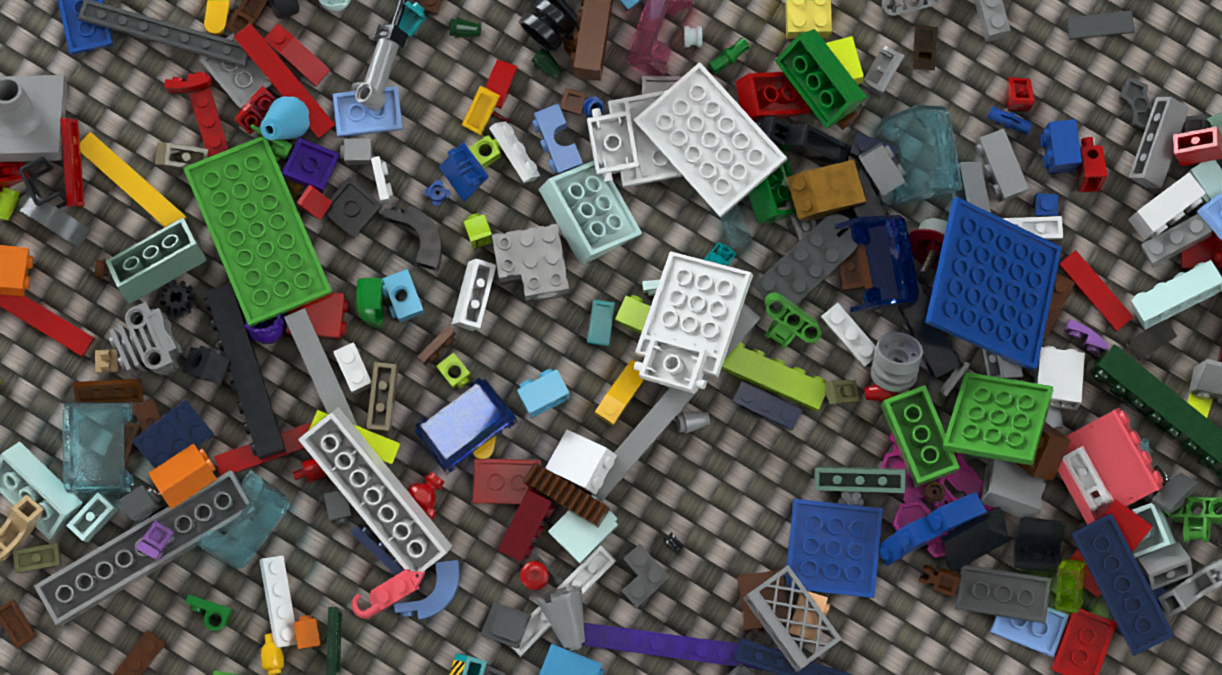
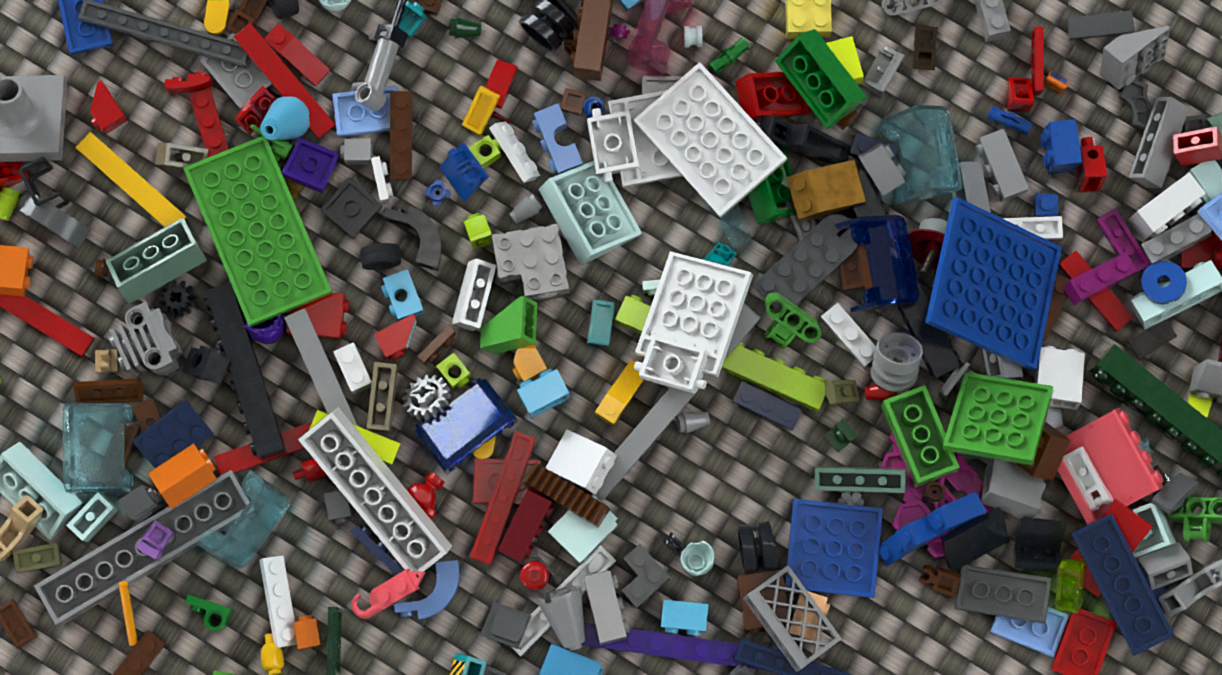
red tile [60,118,85,207] -> none
red slope [297,185,332,220] -> none
green brick [356,278,384,329] -> none
dark green cone [531,48,563,79] -> none
medium lavender slope [1064,319,1108,354] -> none
none -> red slope [90,80,128,134]
none -> light orange bar [119,581,138,646]
none -> black tyre [360,243,401,270]
none -> red slope [374,314,417,361]
none -> reddish brown plate [390,91,413,180]
none -> light grey gear [402,374,451,421]
none -> red tile [470,431,536,565]
none -> bright green slope [480,296,537,355]
none -> light grey cone [509,193,543,224]
none -> light orange slope [512,345,547,382]
none -> light grey brick [584,571,630,646]
none -> magenta plate [609,23,630,39]
none -> medium azure brick [660,600,708,636]
none -> light aqua hair [680,541,715,576]
none -> black wheel [738,521,777,575]
none -> dark green bracket [824,419,857,452]
none -> red tile [1031,26,1044,96]
none -> orange slope [1044,71,1069,94]
none -> magenta brick [1063,252,1137,306]
none -> magenta plate [1096,208,1151,276]
none -> light grey slope [1100,26,1170,90]
none -> blue tile [1141,261,1187,305]

